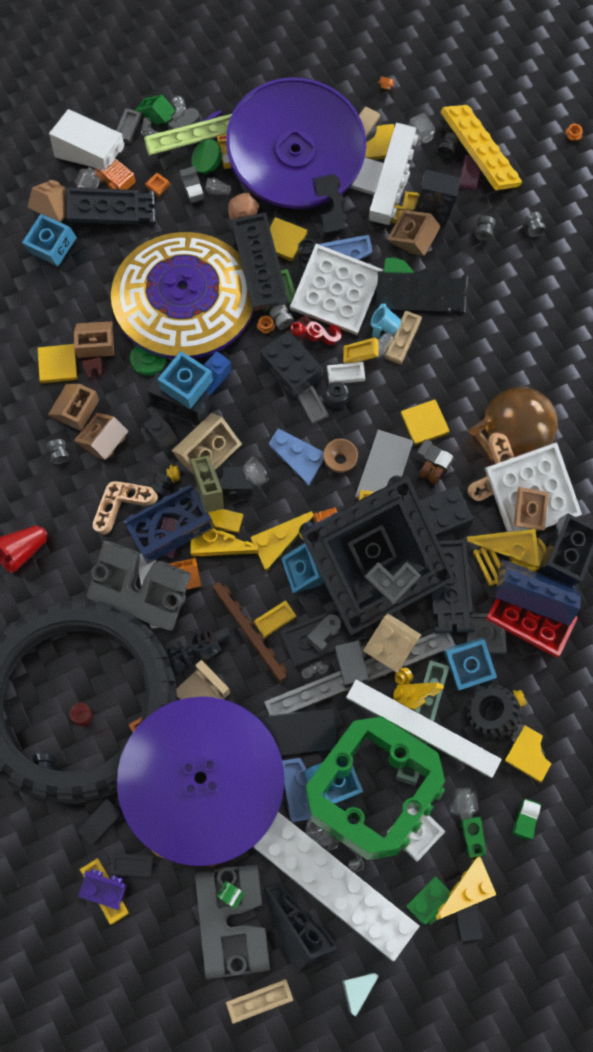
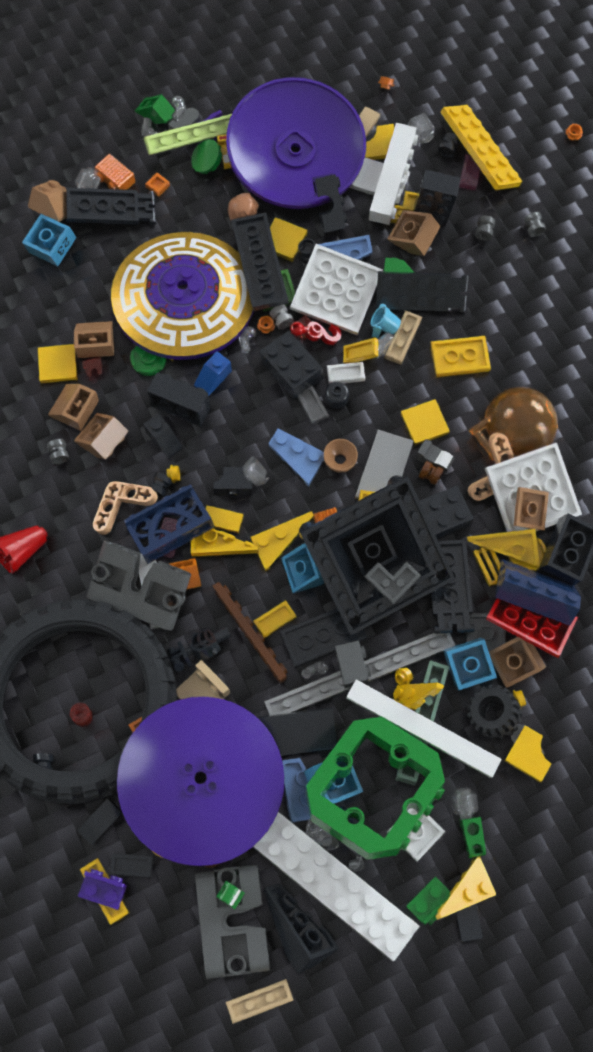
white slope [49,109,124,170] -> none
flat silver tile [116,109,142,144] -> none
dark azure brick [158,351,213,409] -> none
tan slope [172,413,242,475] -> none
dark grey leg [180,166,204,203] -> none
olive slope [190,455,224,513] -> none
clear cone [205,177,231,196] -> none
dark grey leg [307,614,341,654] -> none
light aqua slope [342,973,378,1016] -> none
tan brick [363,613,421,672] -> none
green leg [512,798,541,841] -> none
none -> clear arm [239,327,256,353]
none -> yellow tile [430,336,491,377]
none -> medium nougat slope [489,637,546,688]

